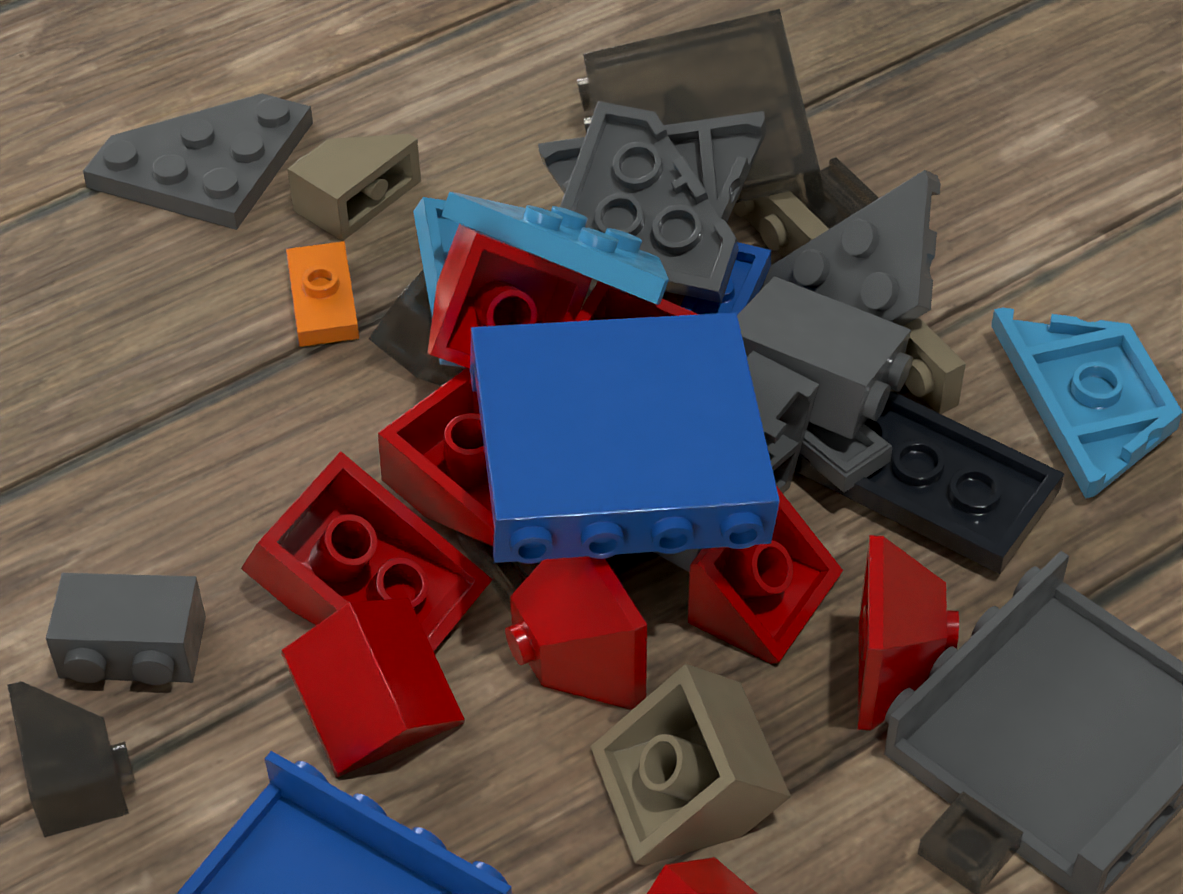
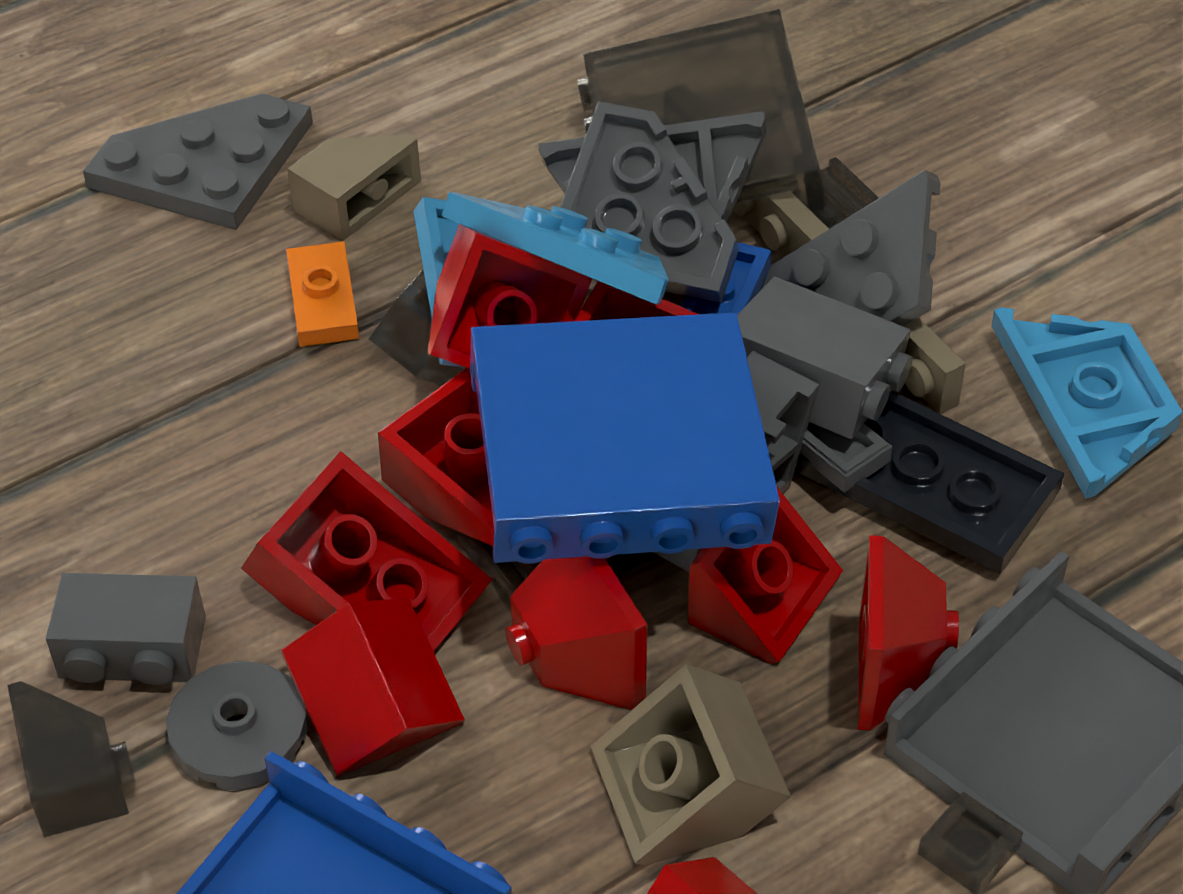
none -> dark grey plate [166,661,308,791]

